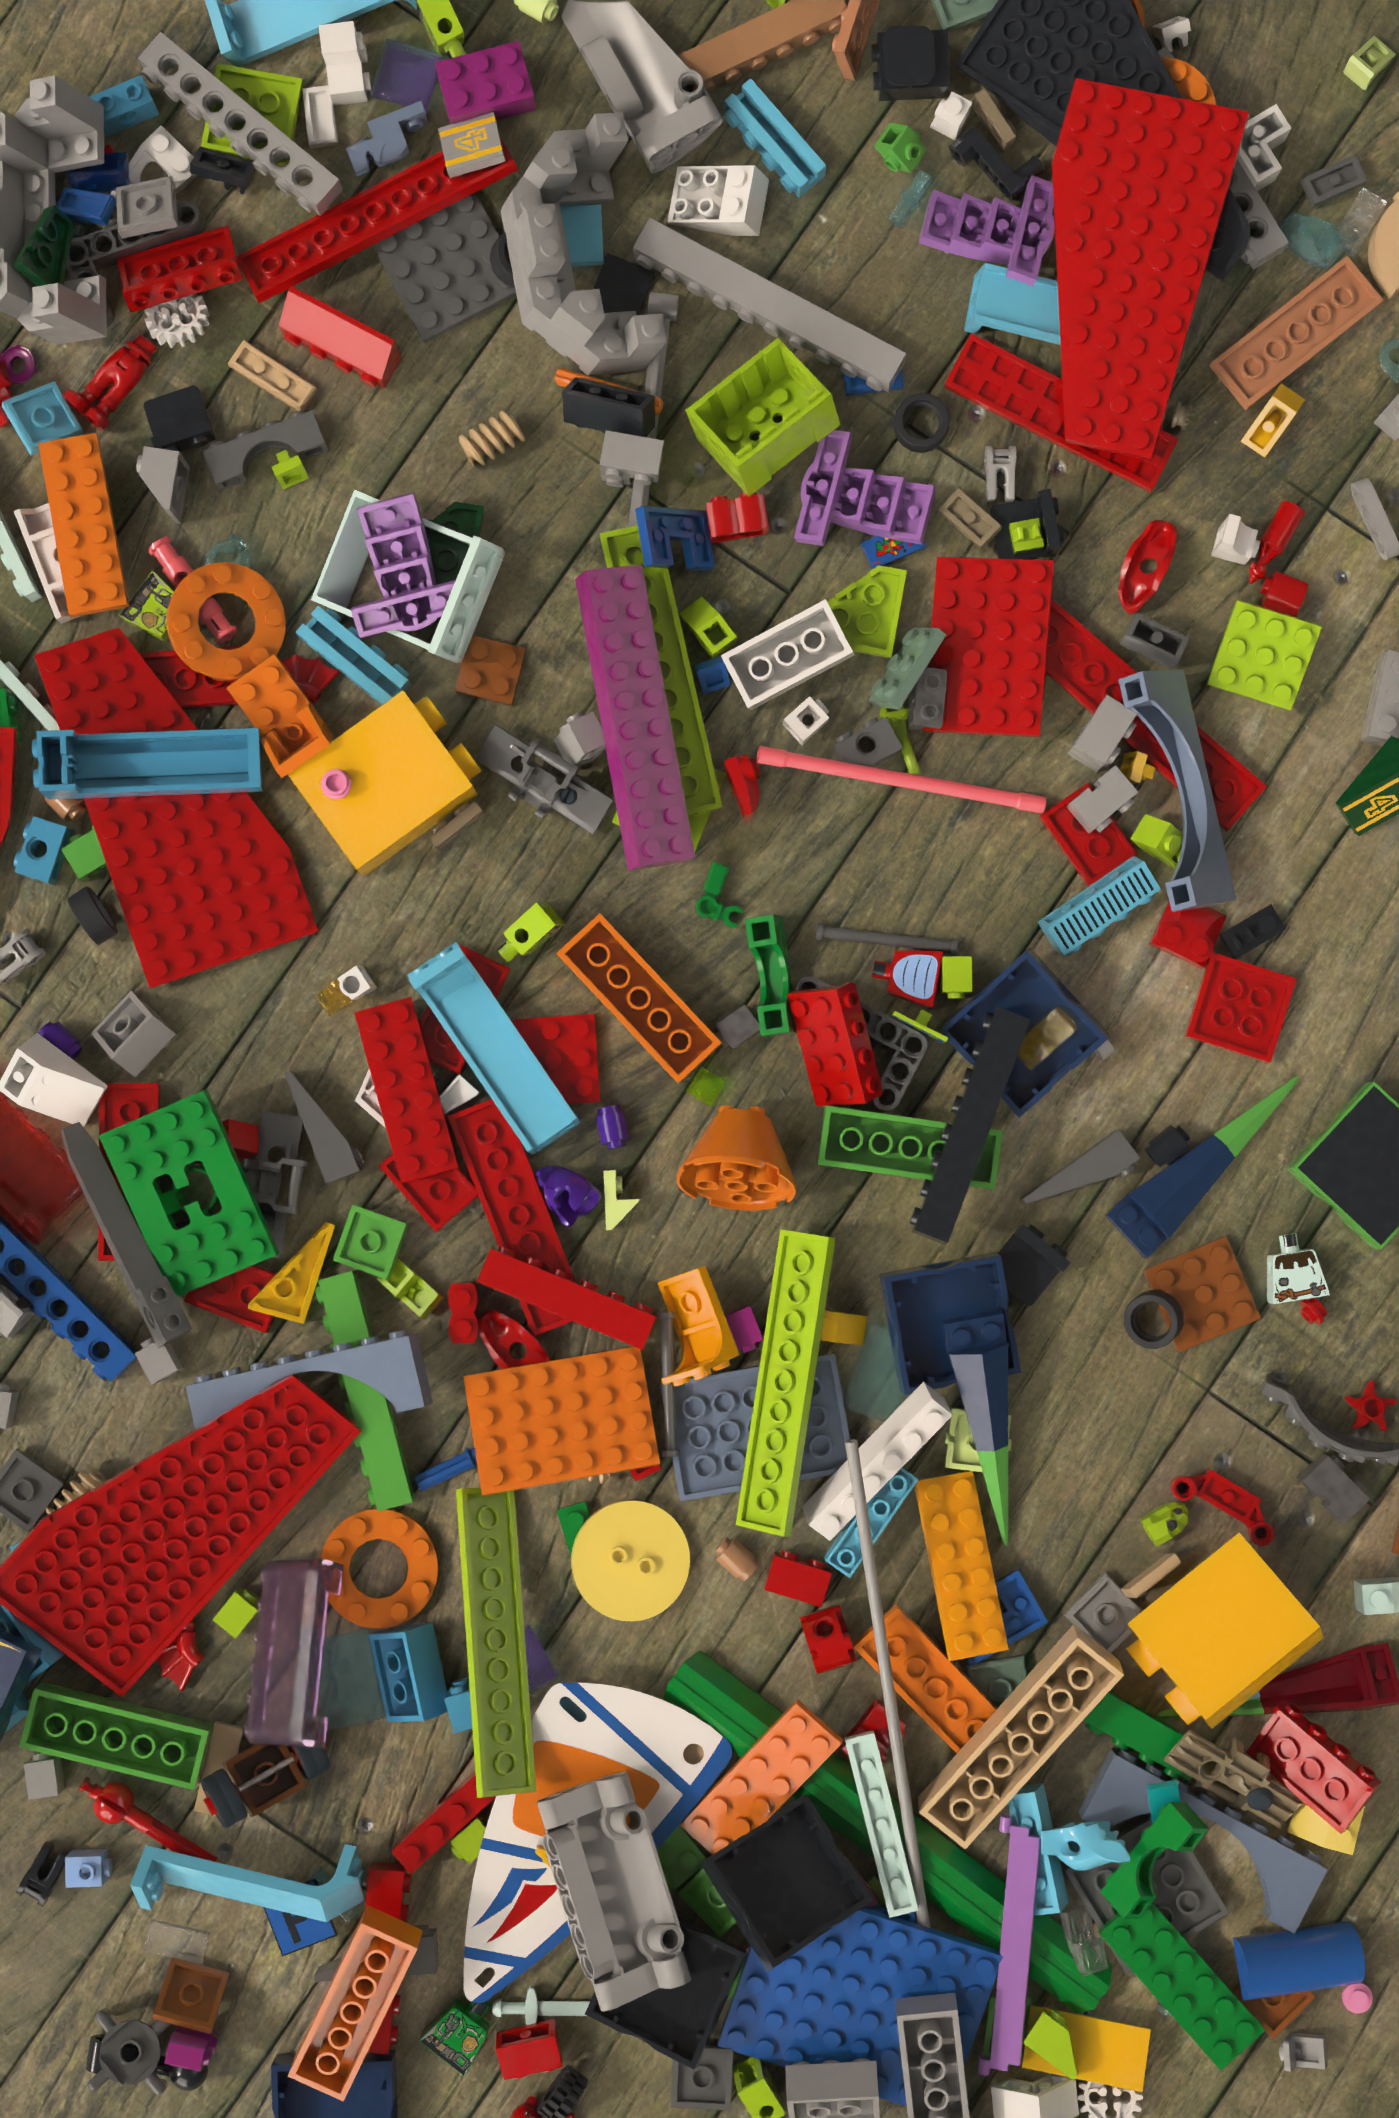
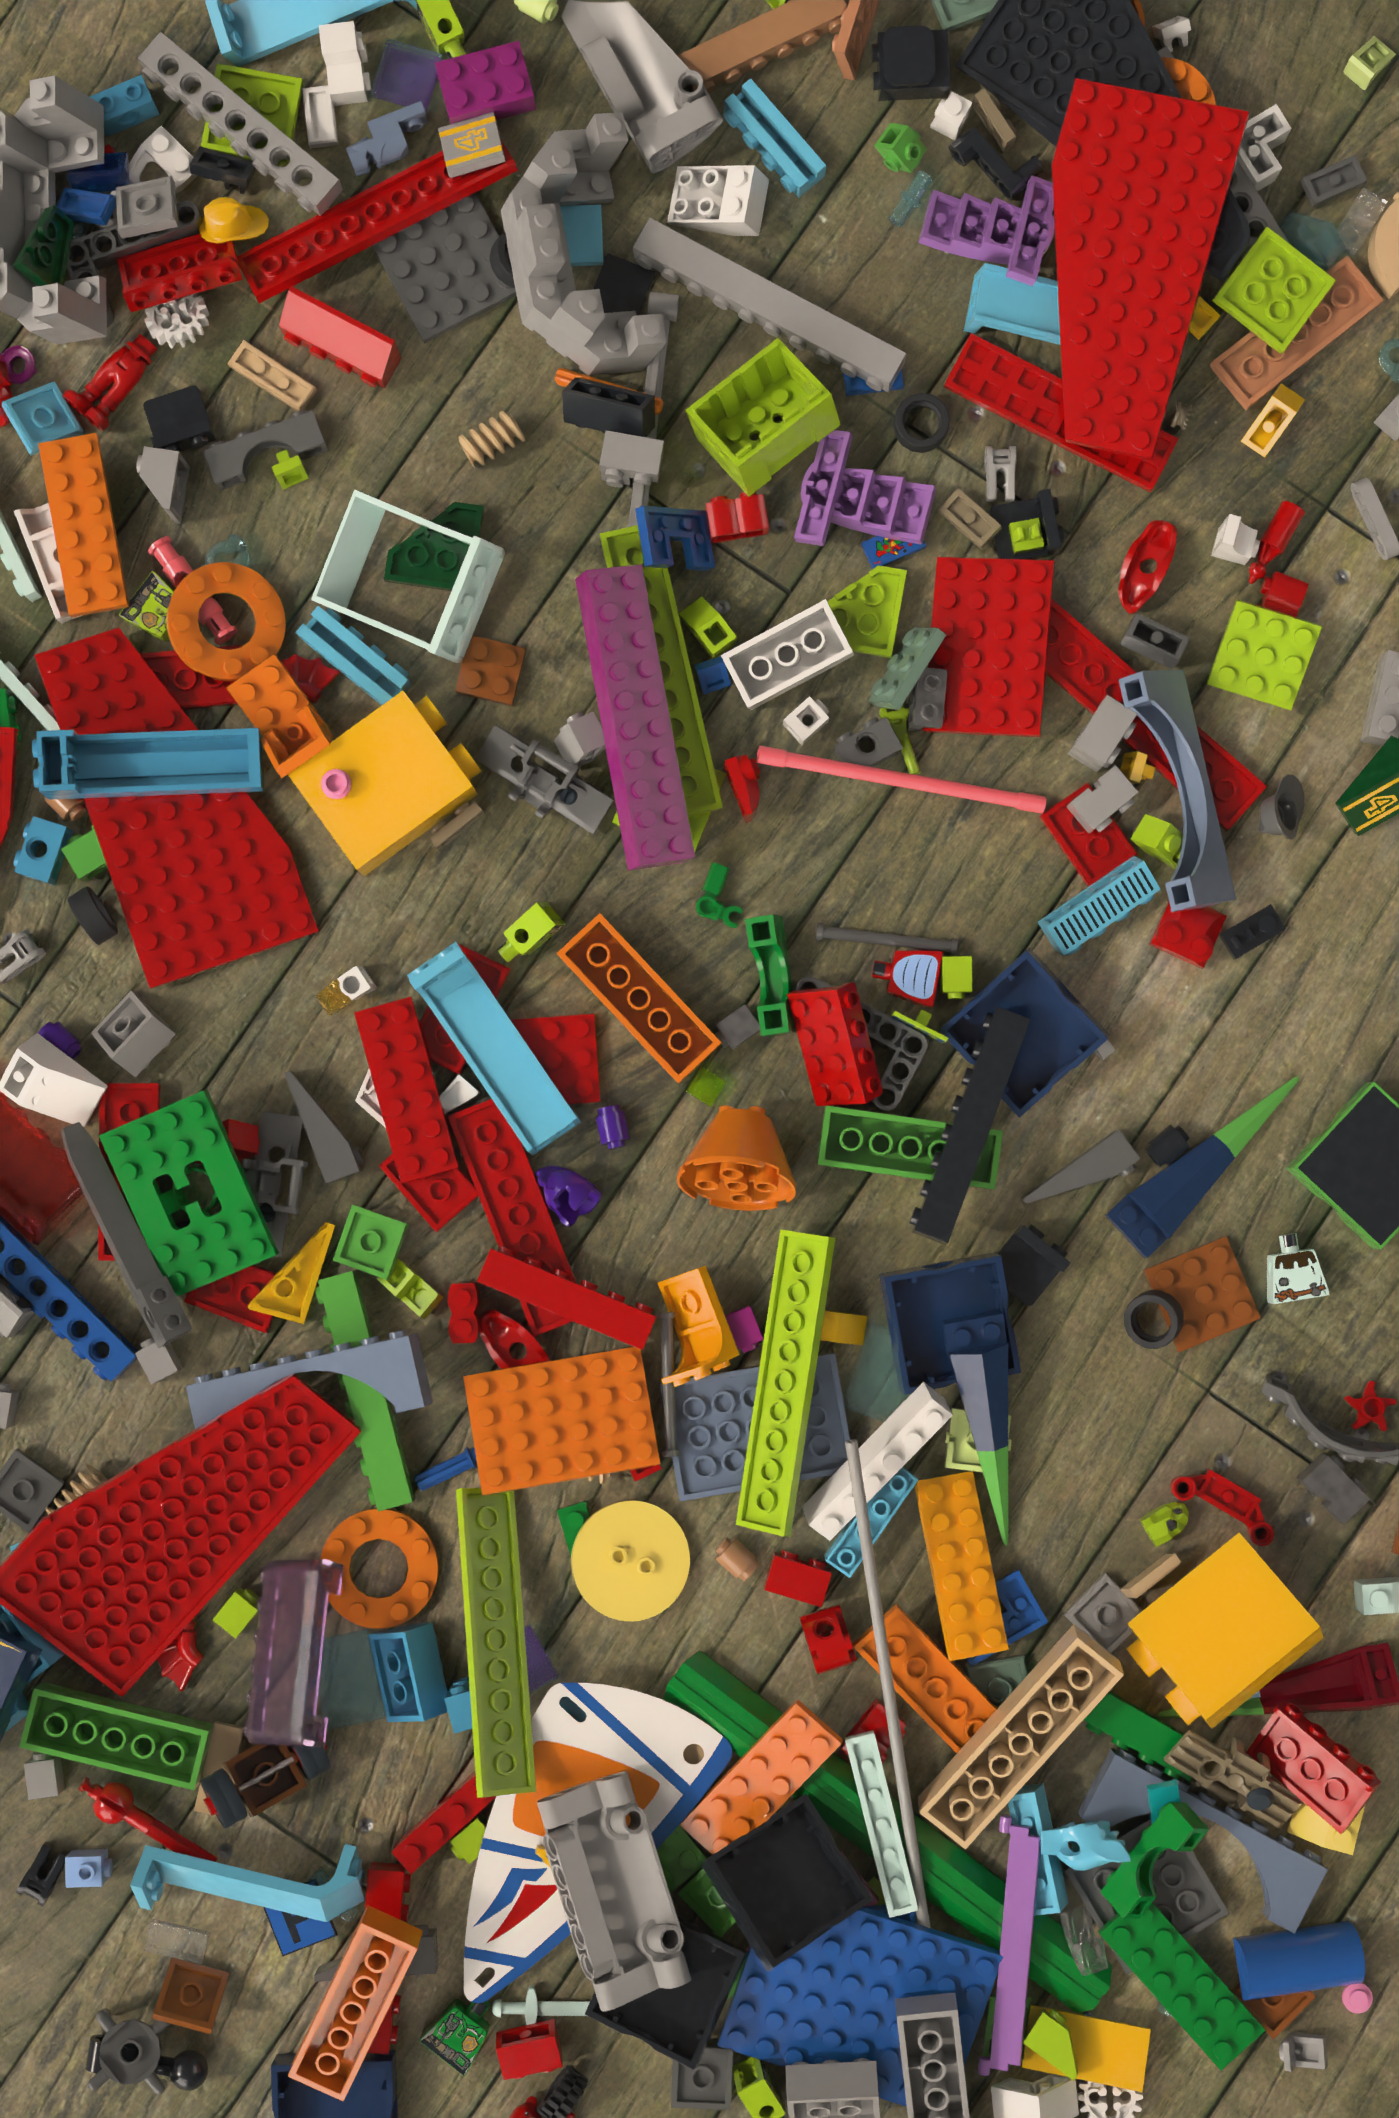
magenta brick [164,2026,219,2072] -> none
medium lavender slope [351,492,456,638] -> none
yellowish green slope [604,1170,641,1230] -> none
clear yellow slope [1017,1006,1078,1070] -> none
red plate [1184,952,1297,1063] -> none
red plate [1300,1298,1328,1325] -> none
none -> yellow piece [199,197,269,243]
none -> yellow plate [1189,296,1221,340]
none -> lime plate [1212,227,1336,354]
none -> dark grey piece [1258,774,1305,840]

